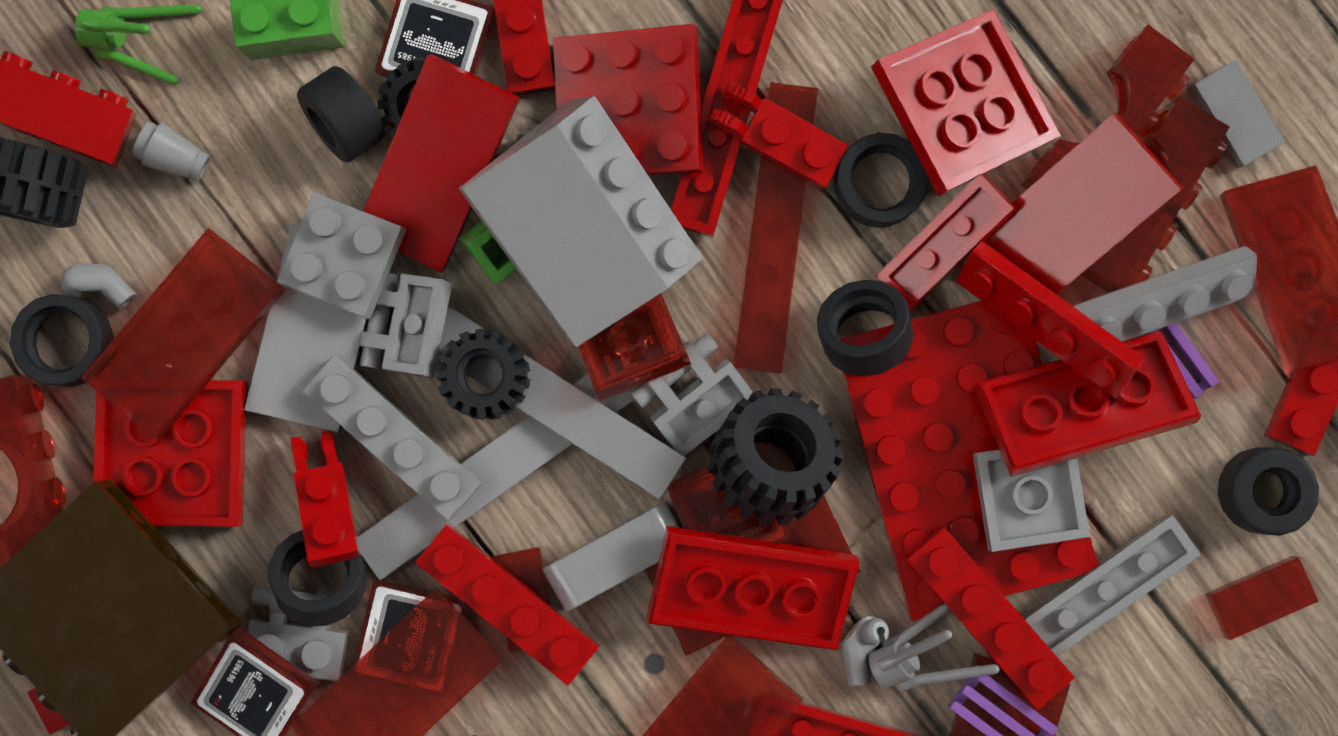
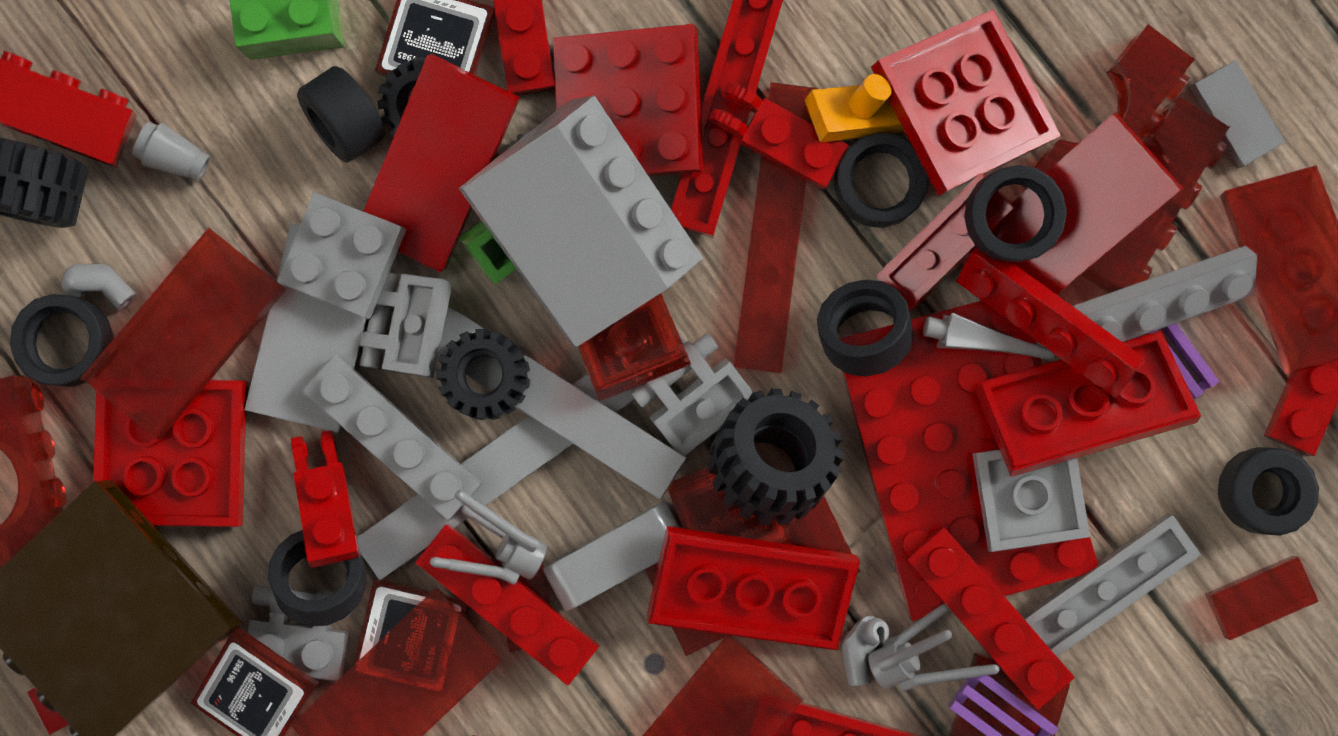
bright green plant [75,5,202,85] -> none
none -> light grey plant [430,490,547,585]
none -> light orange tile [804,74,904,142]
none -> light grey piece [923,313,1055,360]
none -> black tyre [964,165,1067,262]

